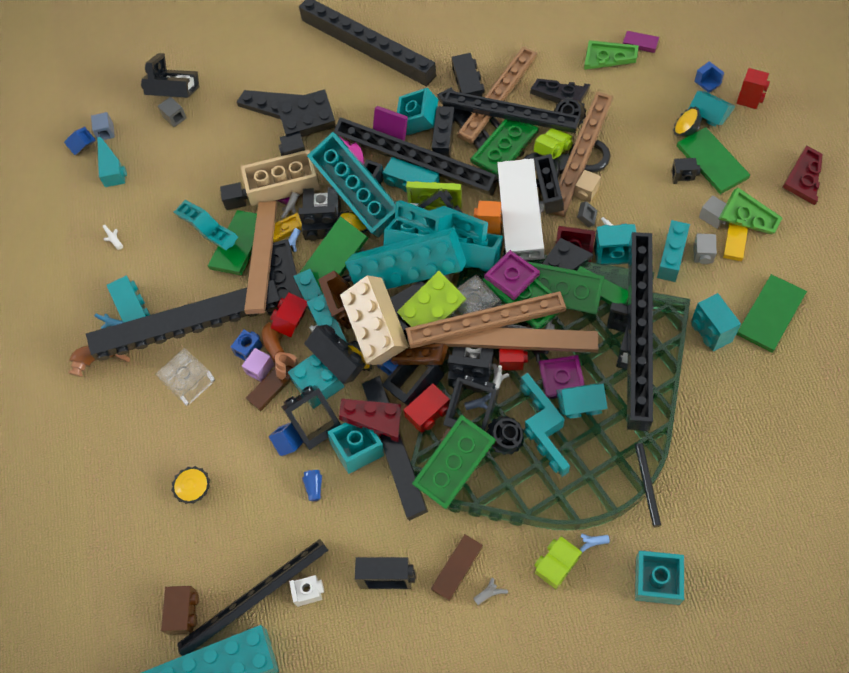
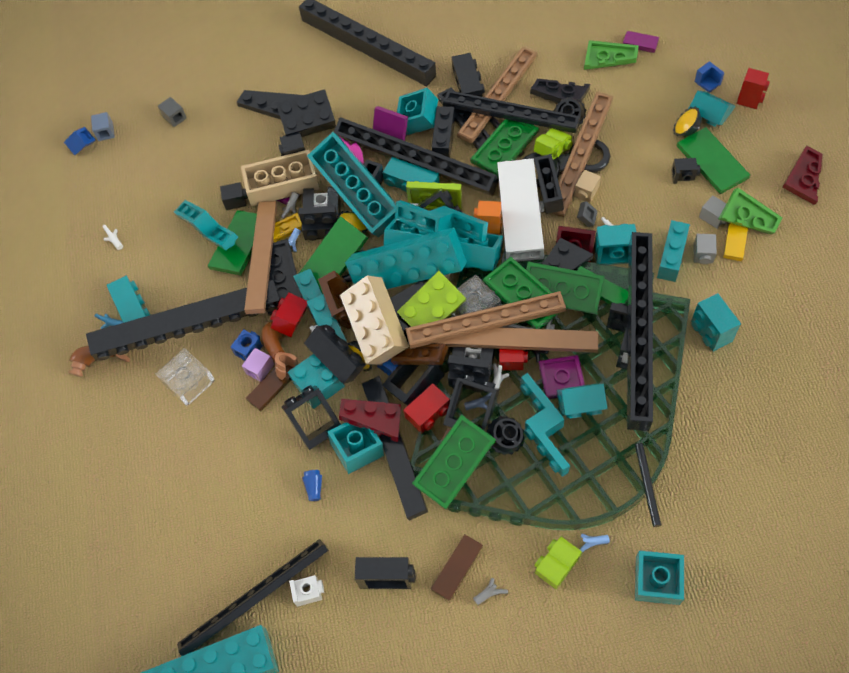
teal slope [97,137,127,187] -> none
black brick [141,53,200,98] -> none
reddish brown brick [161,586,199,635] -> none
yellow piece [171,466,210,504] -> none
blue panel [268,422,303,456] -> none
magenta tile [484,250,540,300] -> none
green tile [736,274,807,353] -> none

